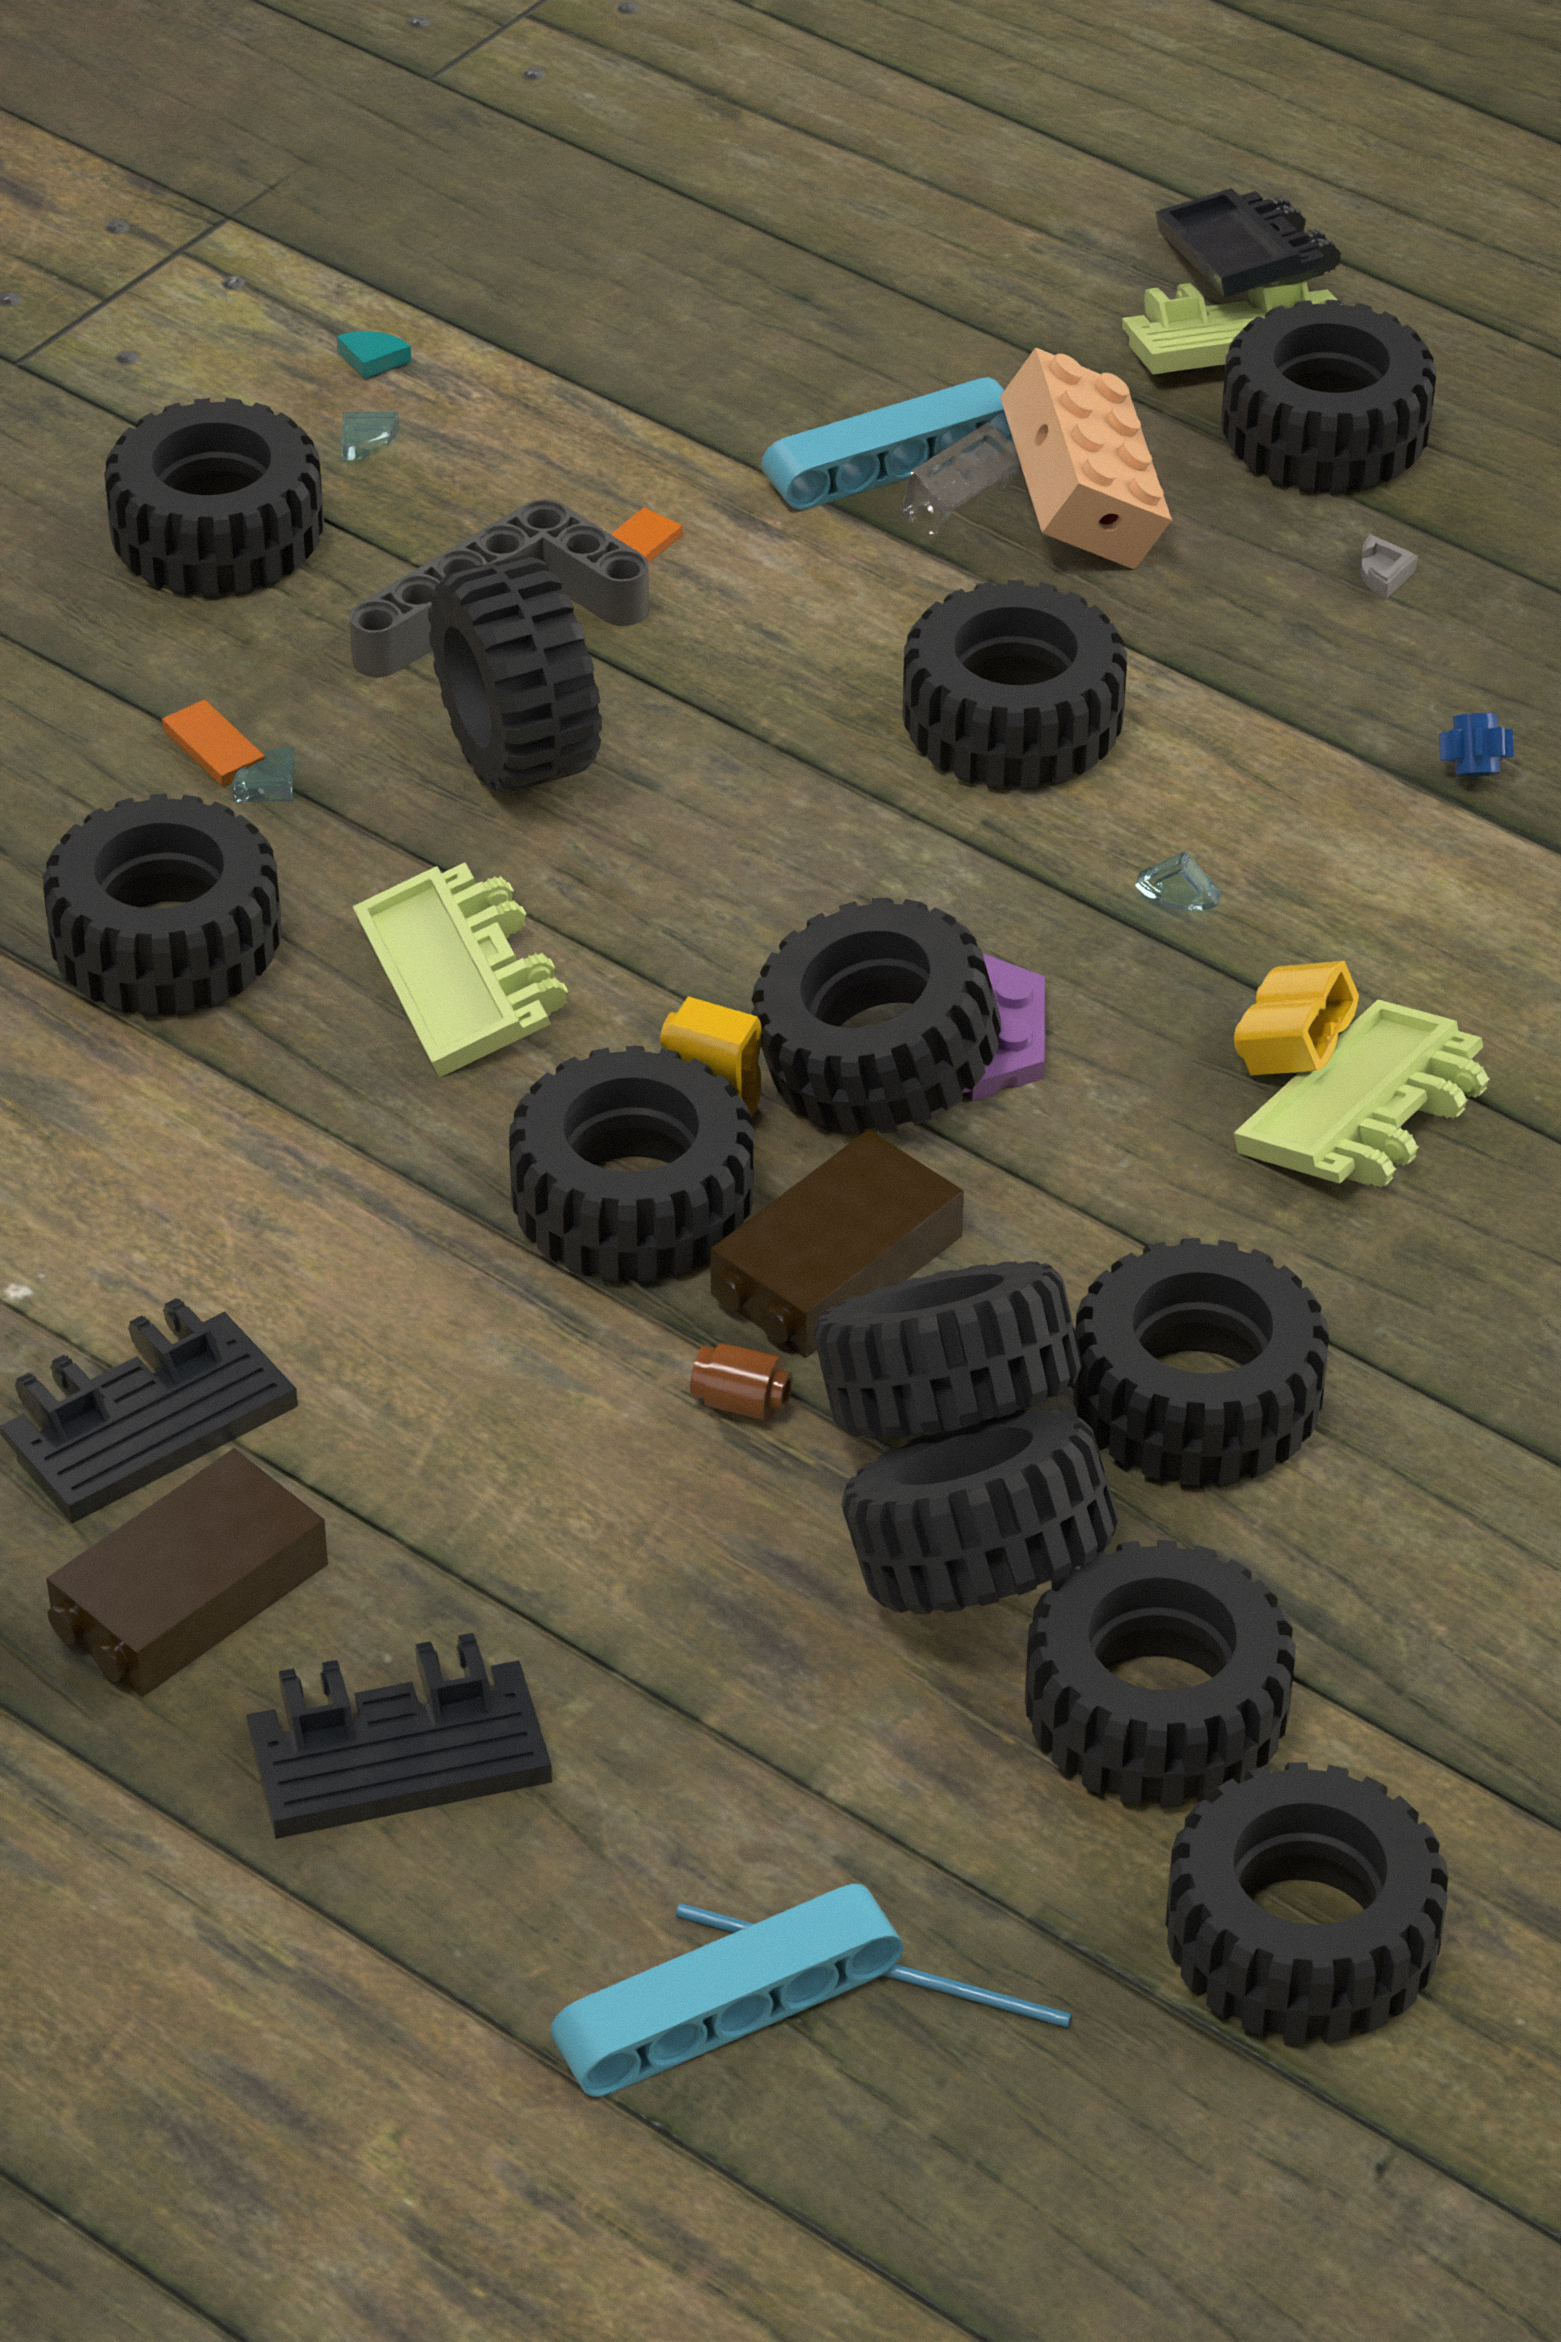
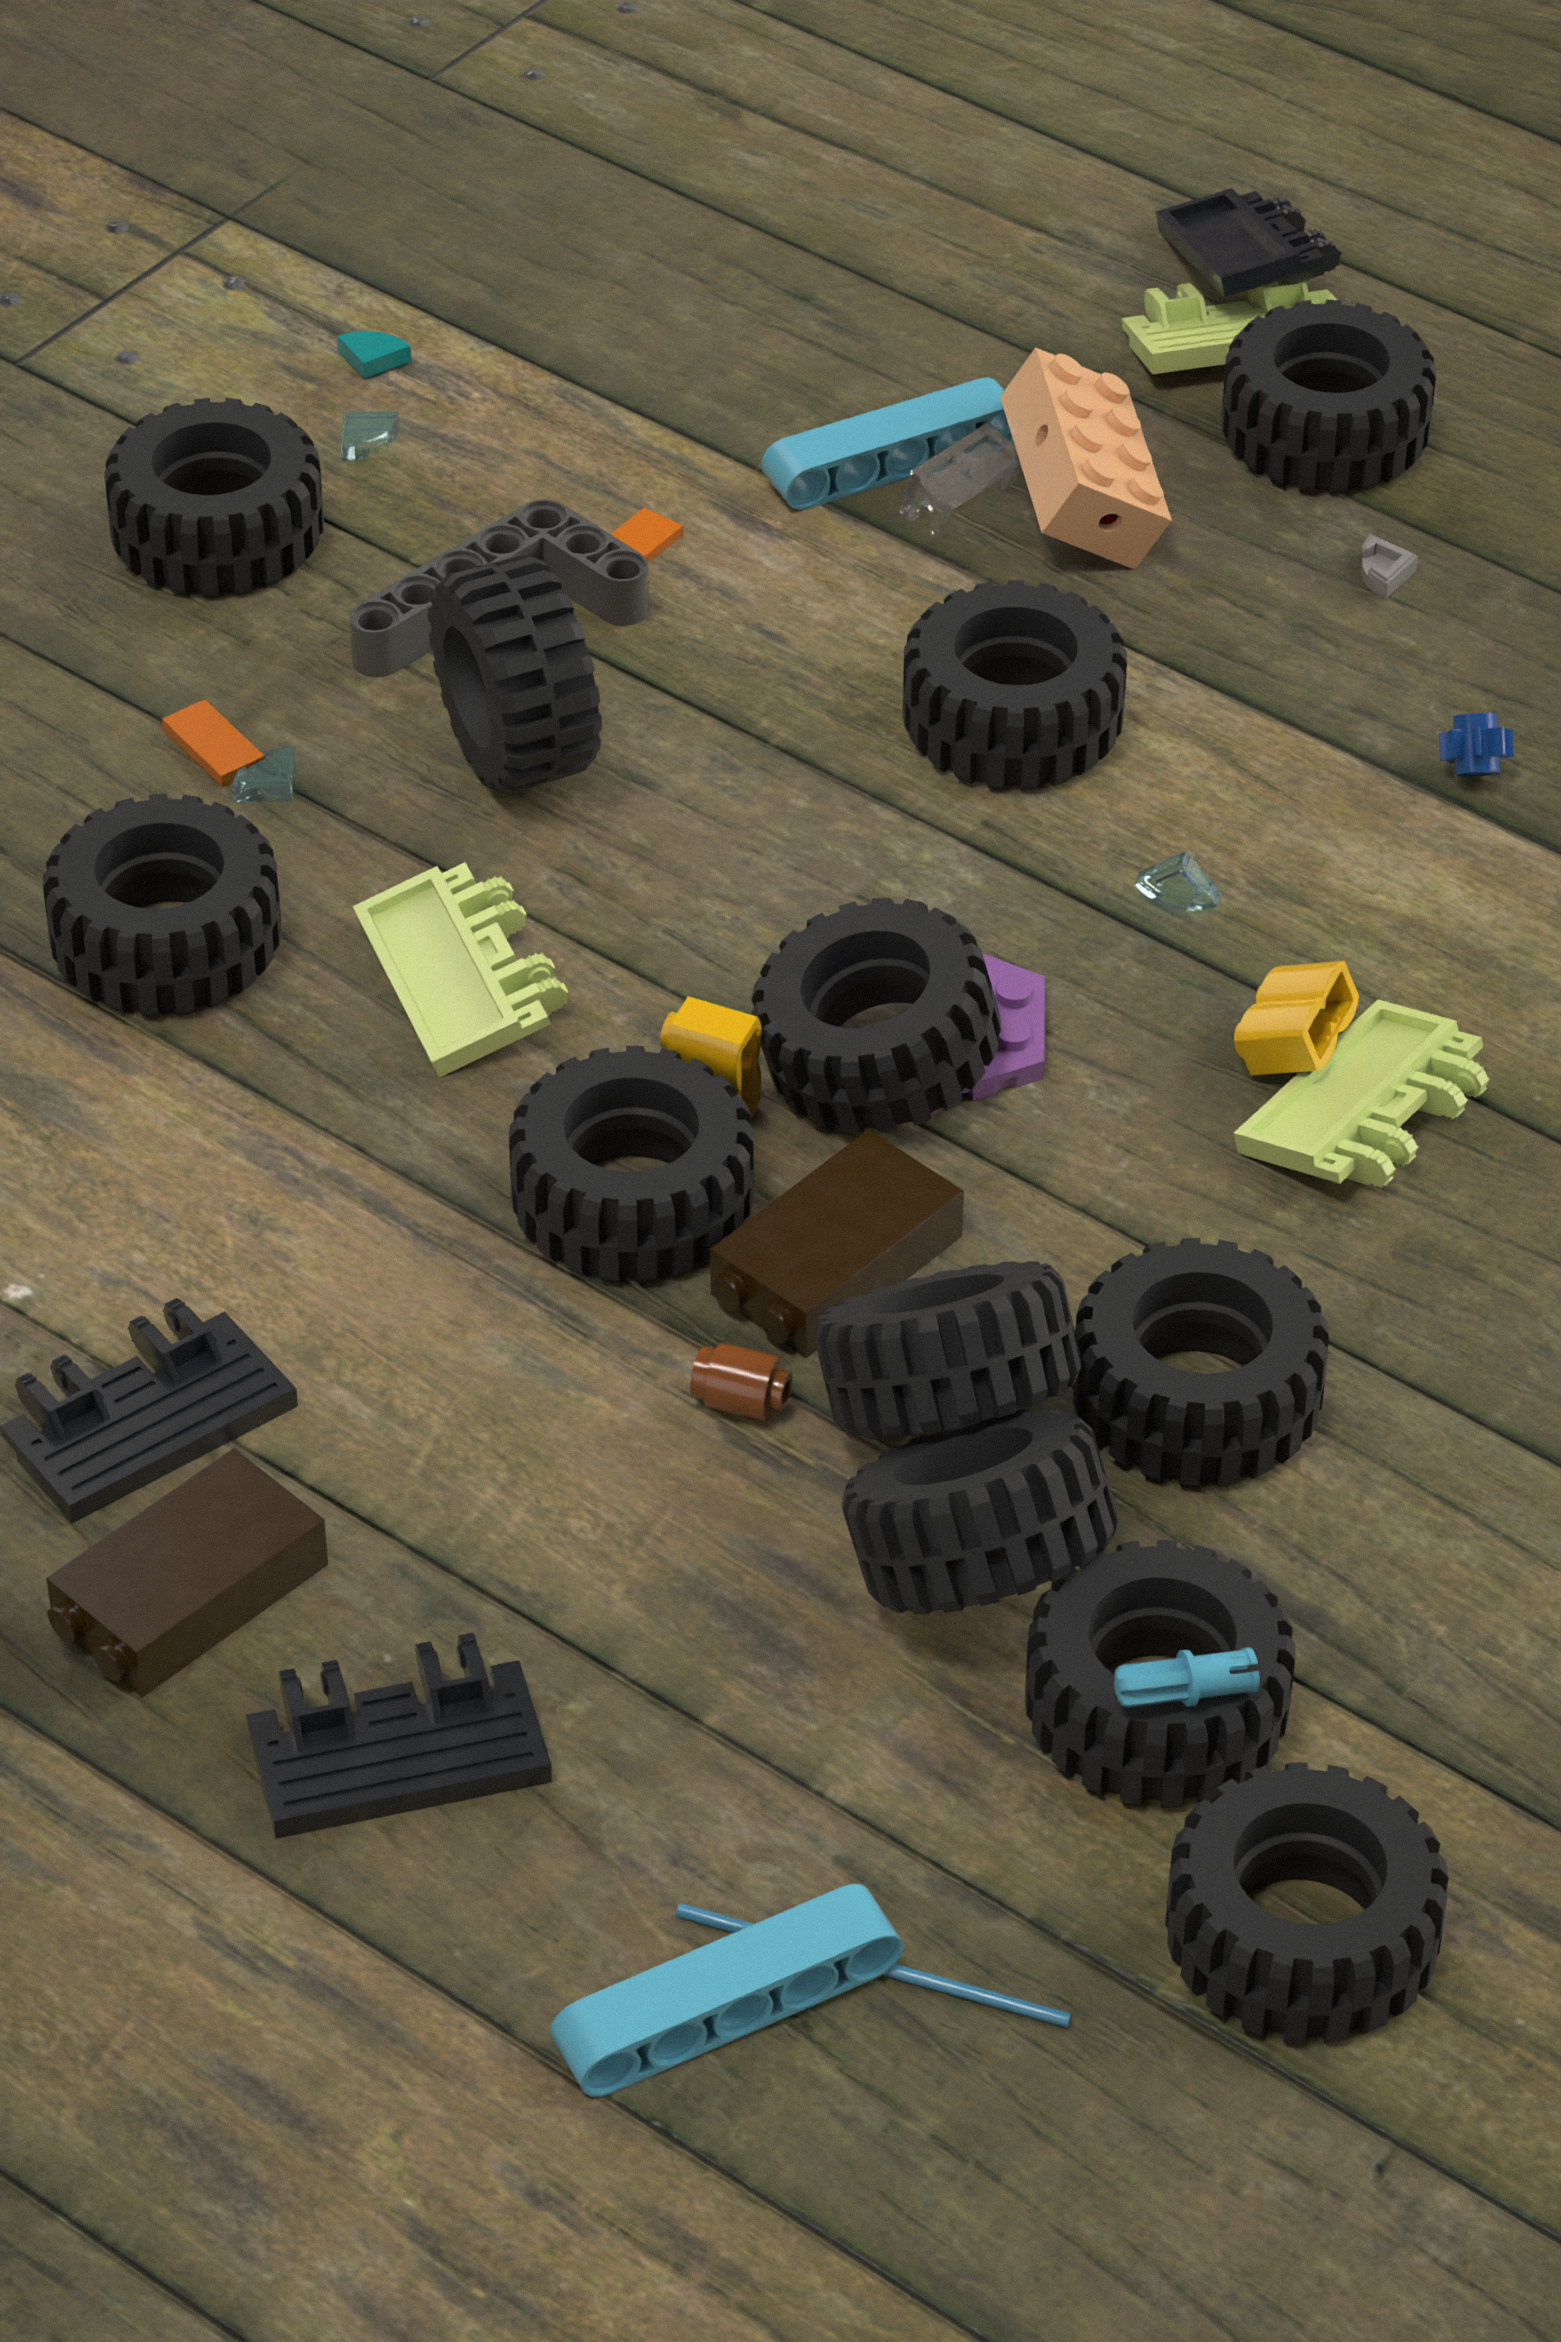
none -> medium azure axle [1114,1647,1260,1708]

